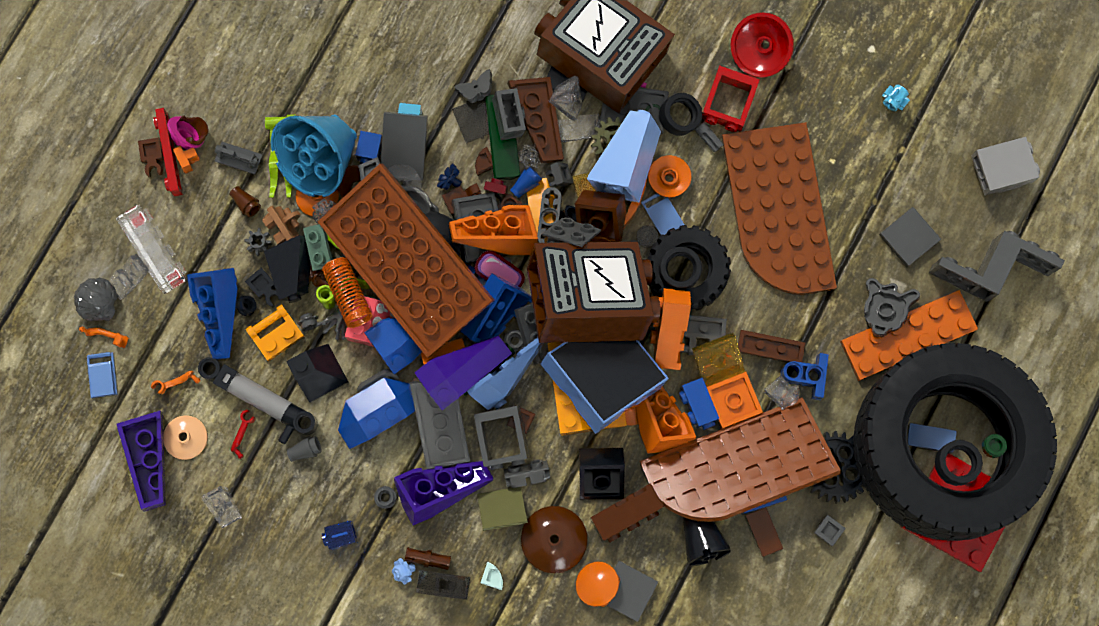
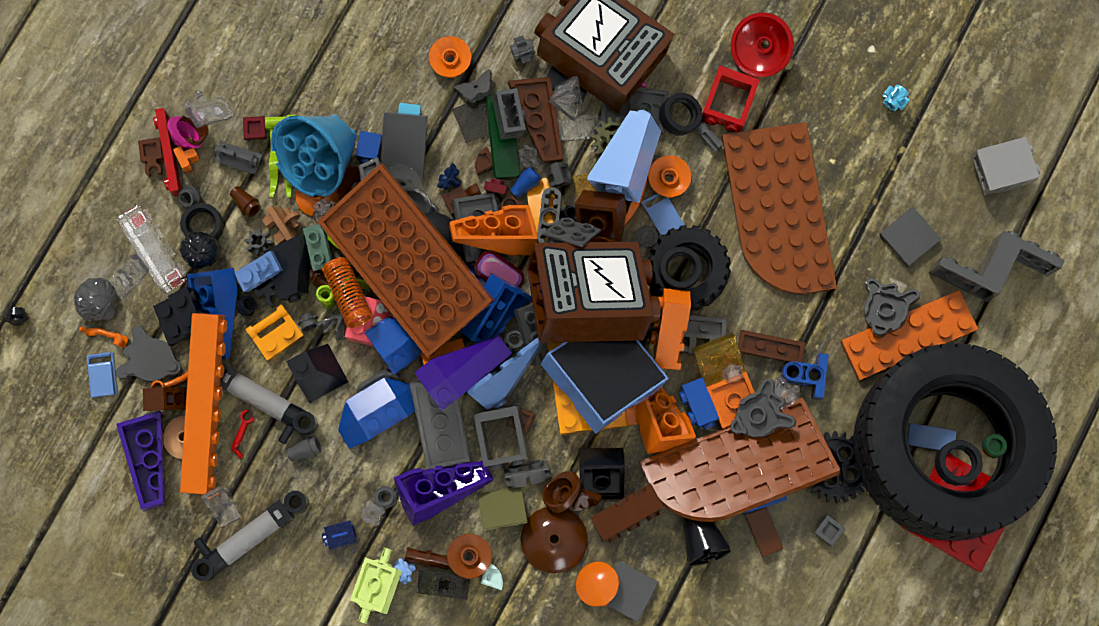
none -> black plate [5,307,28,326]
none -> dark grey tile [116,326,182,382]
none -> reddish brown arch [143,387,187,411]
none -> black plate [153,286,207,346]
none -> dark grey plate [178,186,201,207]
none -> black hair [179,232,221,268]
none -> black tyre [180,203,224,241]
none -> orange brick [180,313,227,494]
none -> clear plate [185,90,233,128]
none -> piece [191,491,309,581]
none -> medium blue plate [235,251,282,293]
none -> dark red plate [243,116,266,140]
none -> yellowish green plate [350,547,402,624]
none -> clear plate [361,500,385,526]
none -> orange dish [429,36,471,78]
none -> dark orange dish [447,534,492,579]
none -> dark grey gear [510,35,535,64]
none -> reddish brown hat [542,471,581,513]
none -> reddish brown tile [572,489,601,511]
none -> clear plate [722,364,743,383]
none -> dark grey tile [730,378,796,438]

